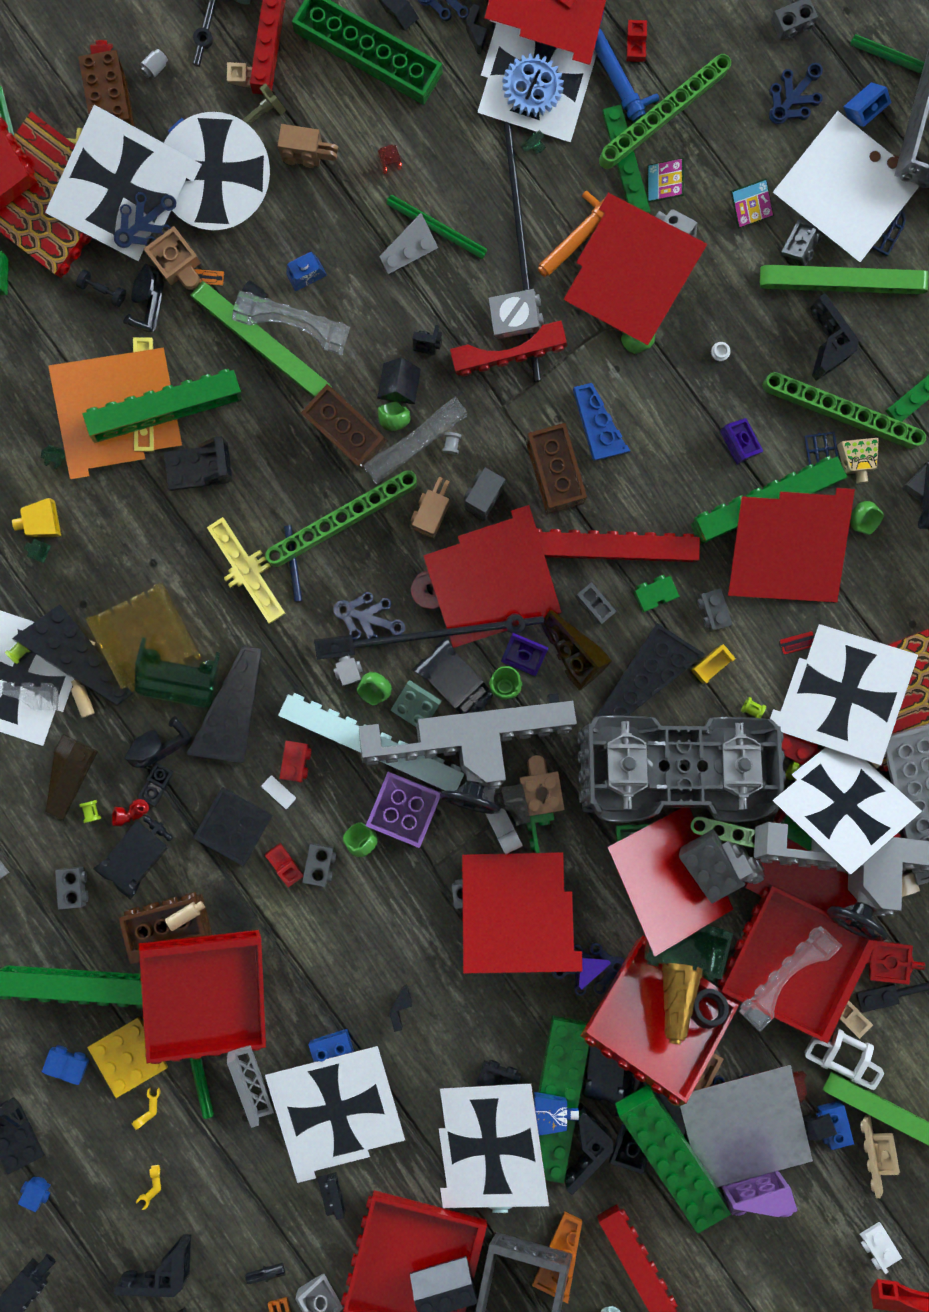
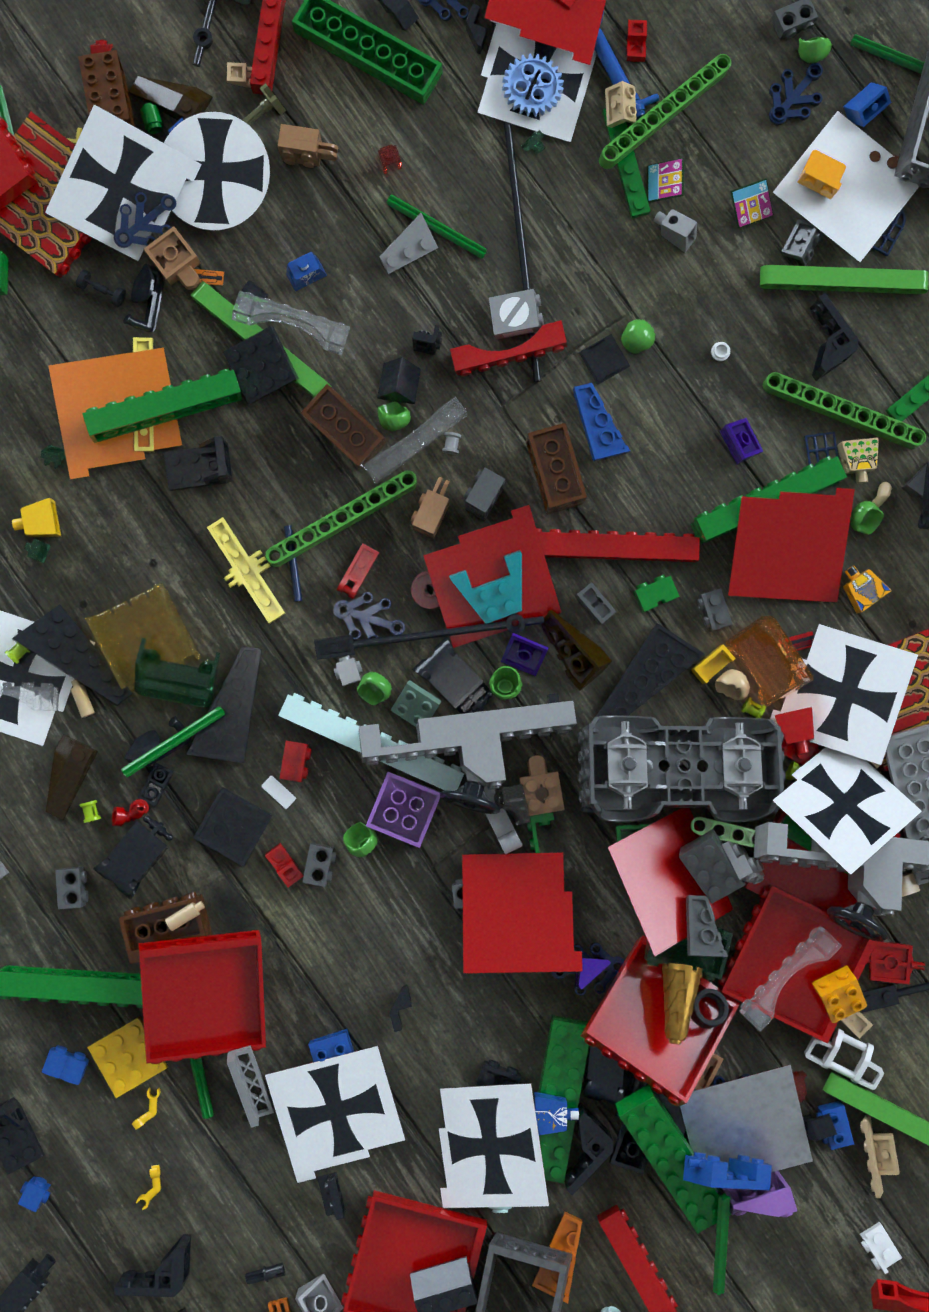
light grey brick [140,49,168,78] -> none
orange cylinder [537,191,605,277] -> none
red sticker [563,193,707,345] -> none
none -> green axle [121,706,225,777]
none -> dark brown wedge [129,76,213,121]
none -> green brick [140,103,163,134]
none -> black plate [223,326,299,404]
none -> red plate [337,543,379,599]
none -> teal wing [449,550,522,624]
none -> black piece [579,334,630,385]
none -> tan bracket [605,81,637,128]
none -> blue brick [683,1152,772,1190]
none -> dark grey wing [686,895,728,958]
none -> green axle [713,1193,730,1296]
none -> tan hair [715,669,750,700]
none -> clear orange windscreen [725,616,814,707]
none -> red torso [775,707,814,755]
none -> light orange bracket [797,150,846,199]
none -> bright green hair [798,37,832,63]
none -> light orange bracket [812,965,867,1023]
none -> torso [843,565,891,614]
none -> tan arm [872,482,892,508]

